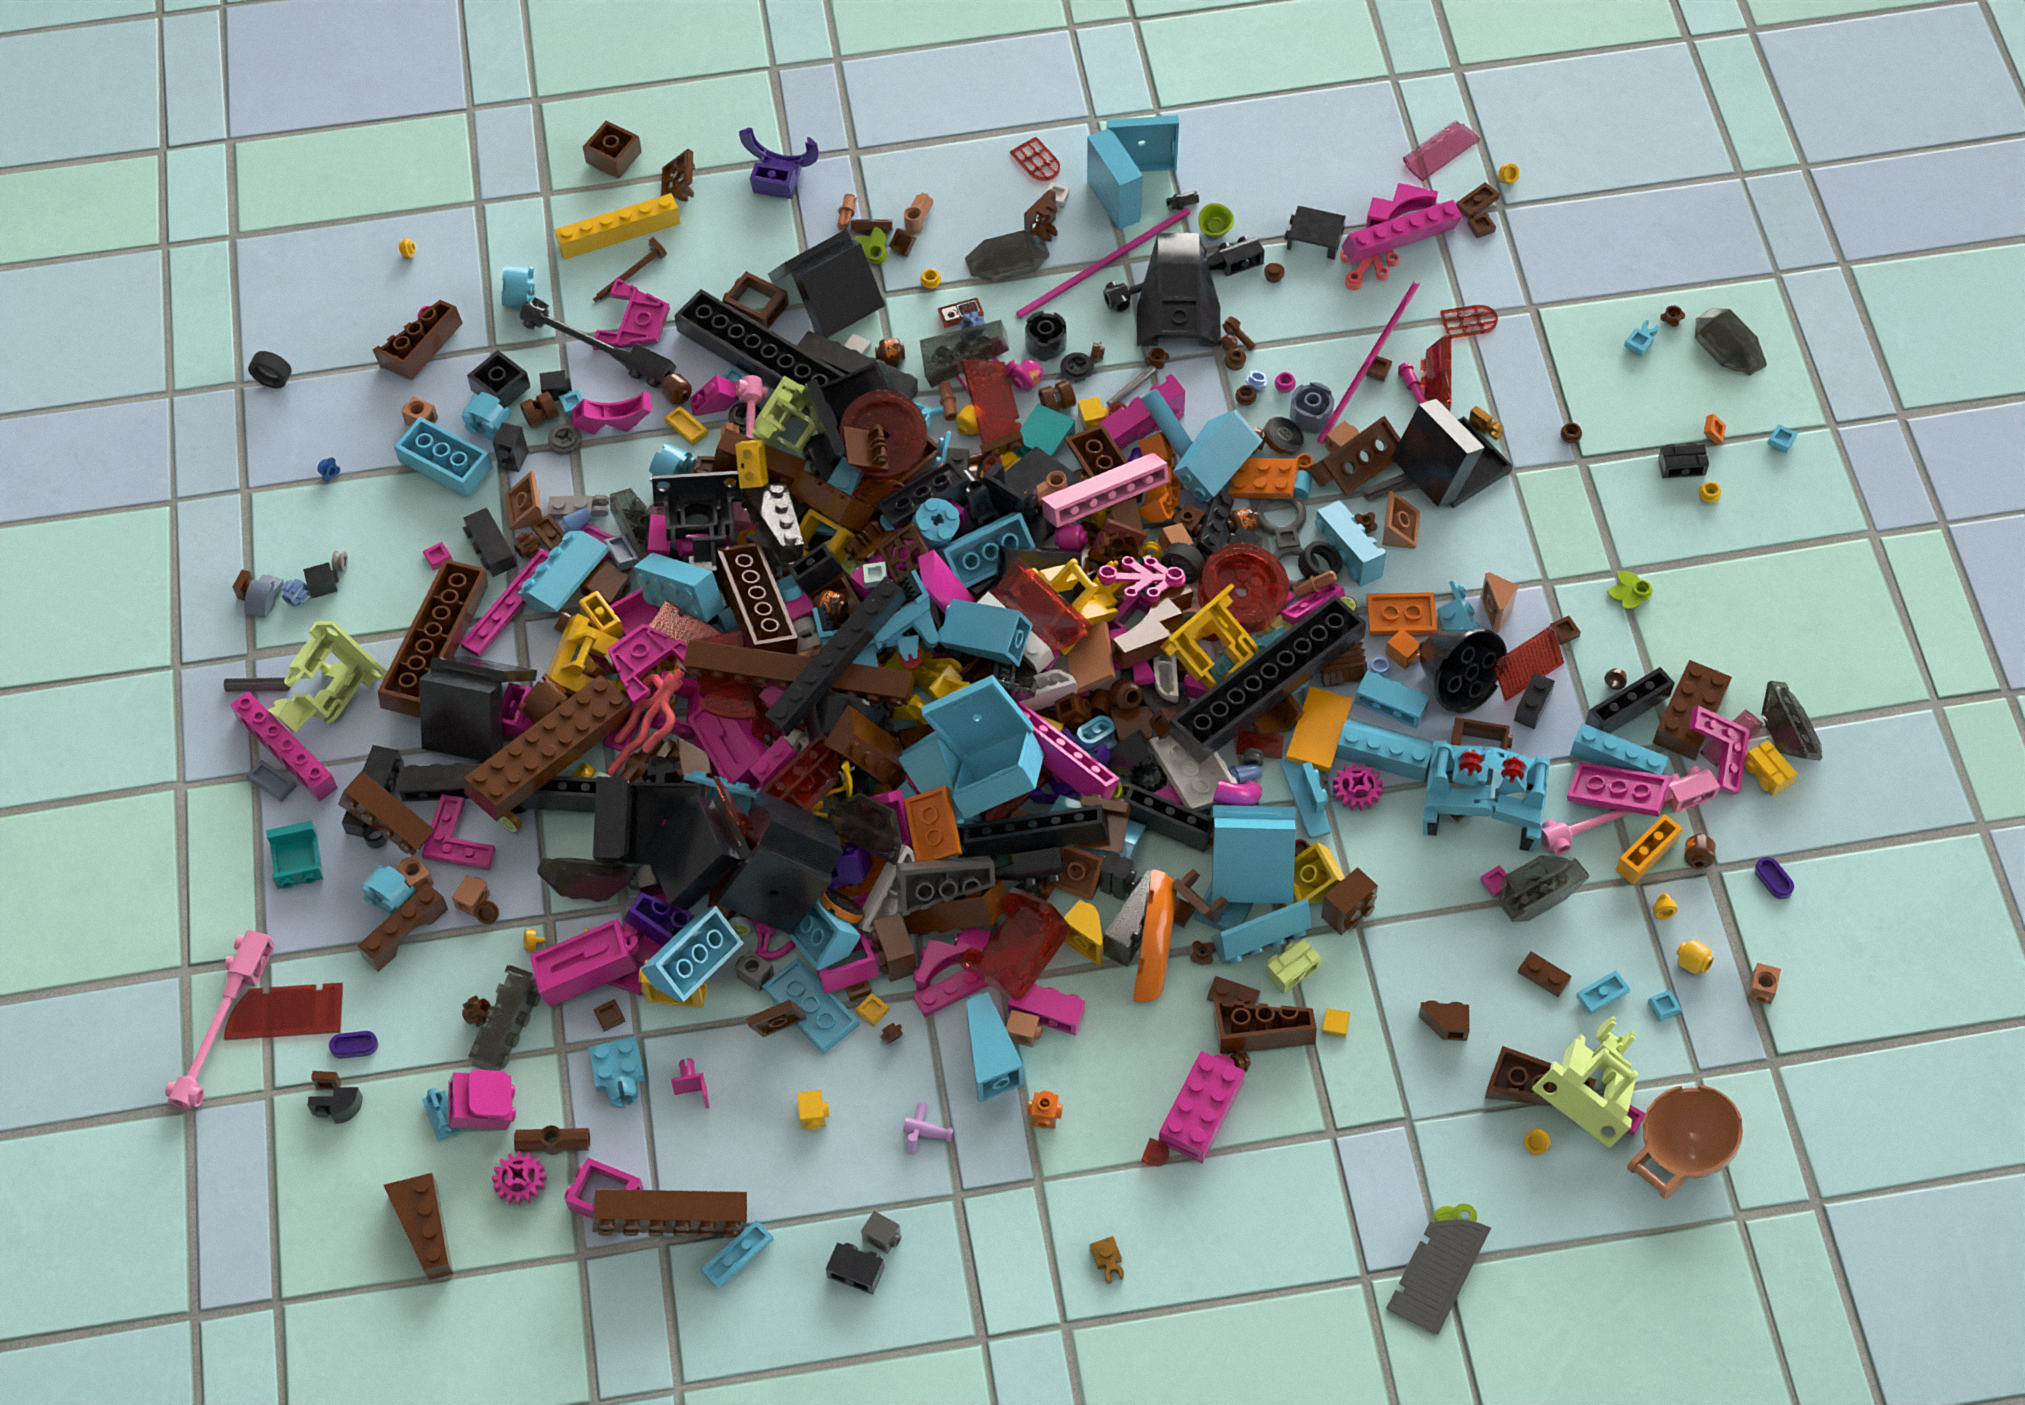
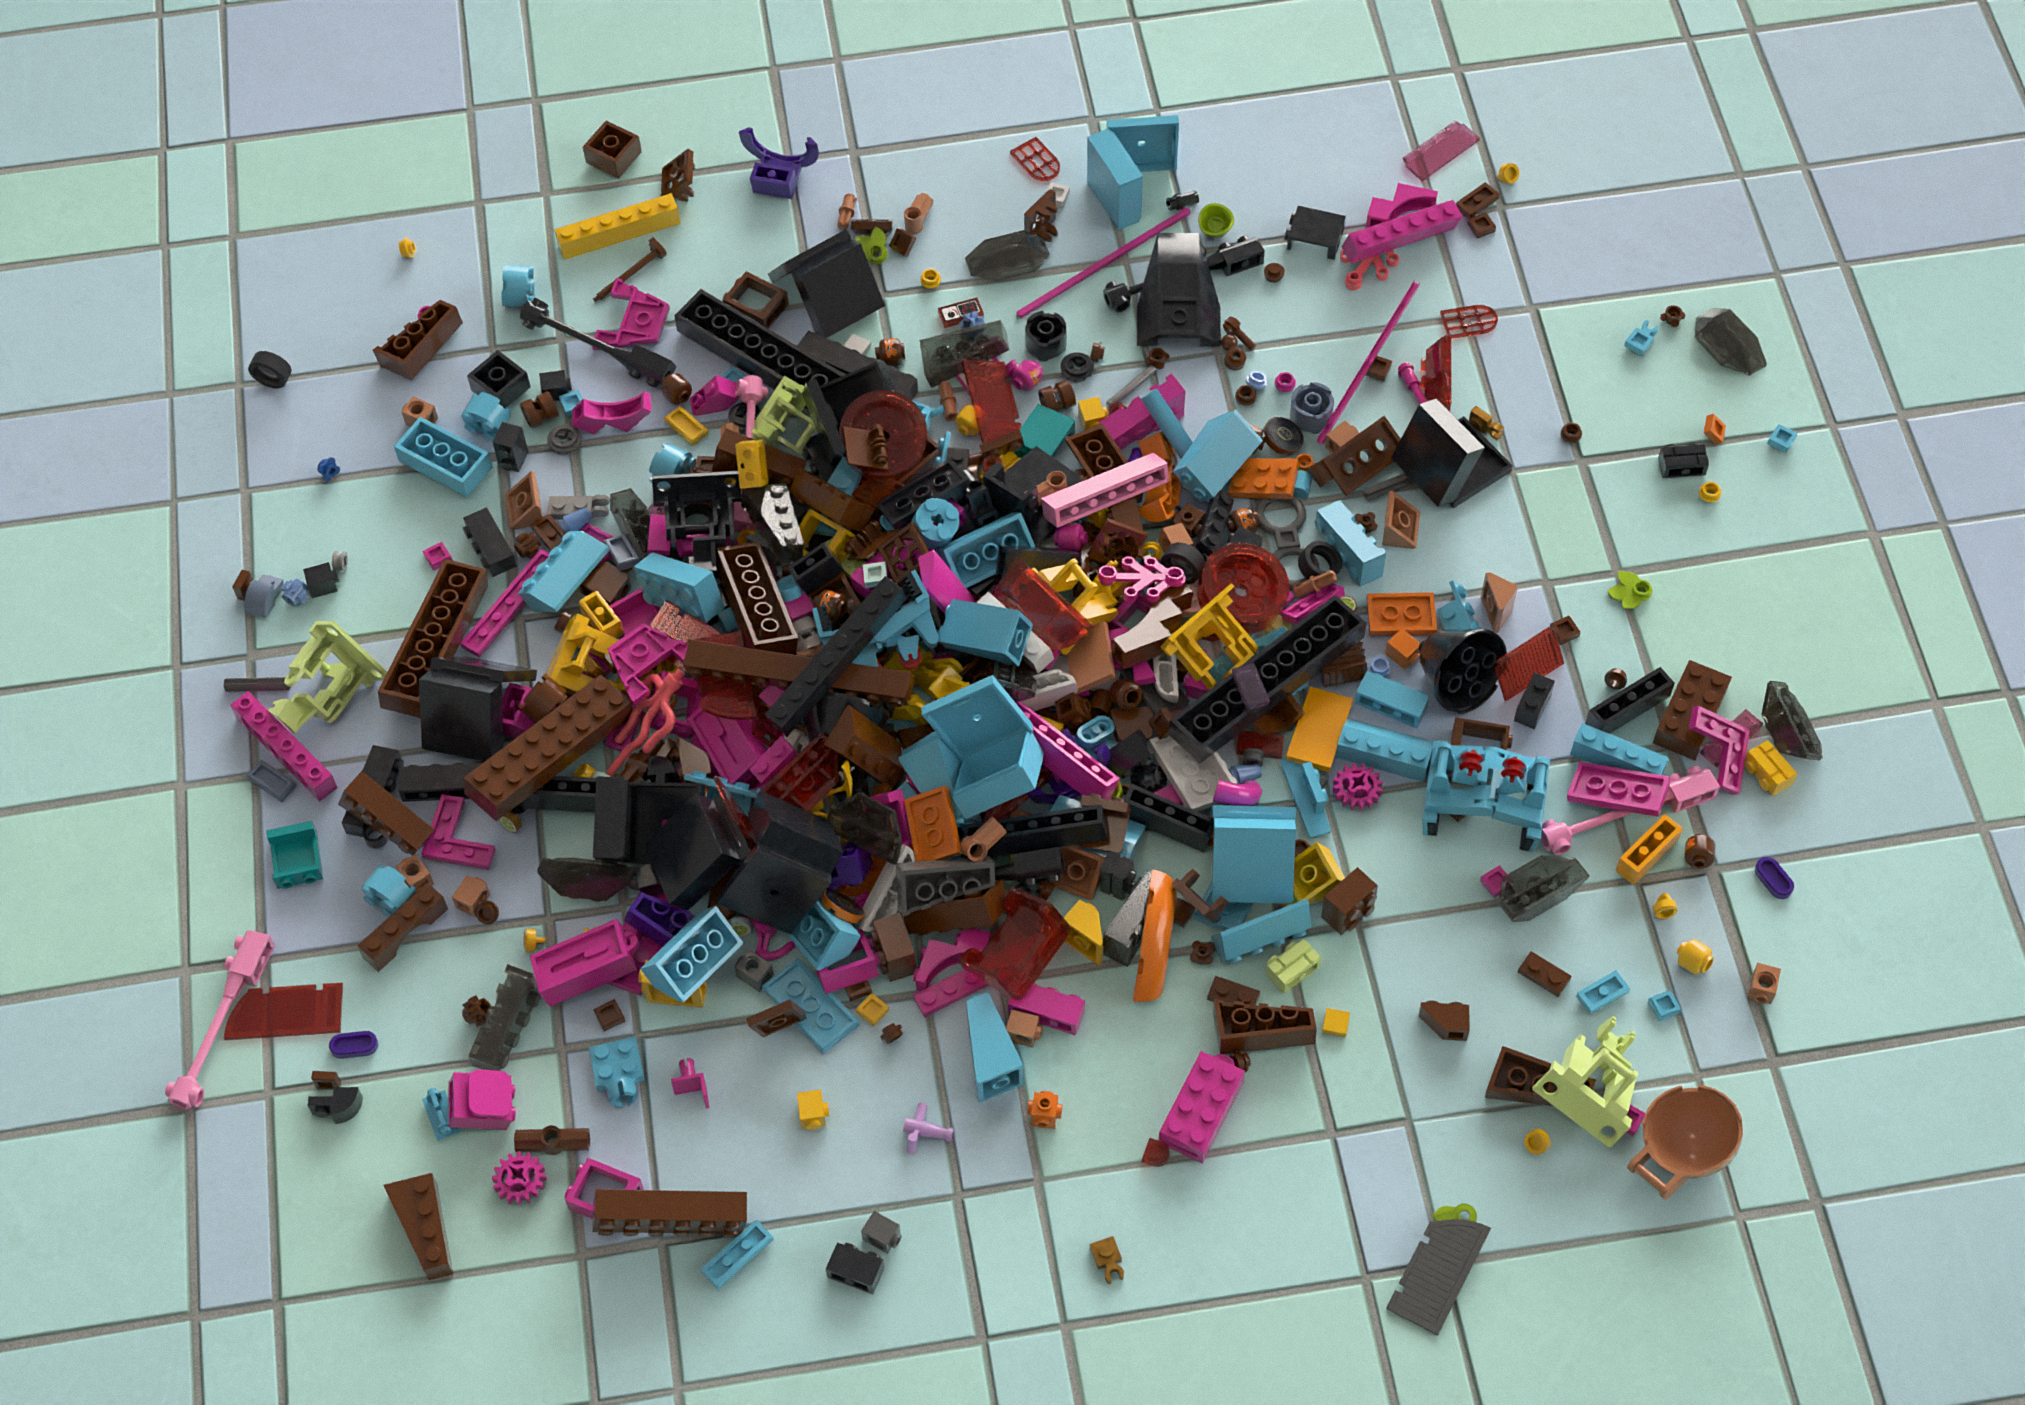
none -> nougat piece [960,817,1007,862]
none -> clear purple tile [1232,663,1269,710]

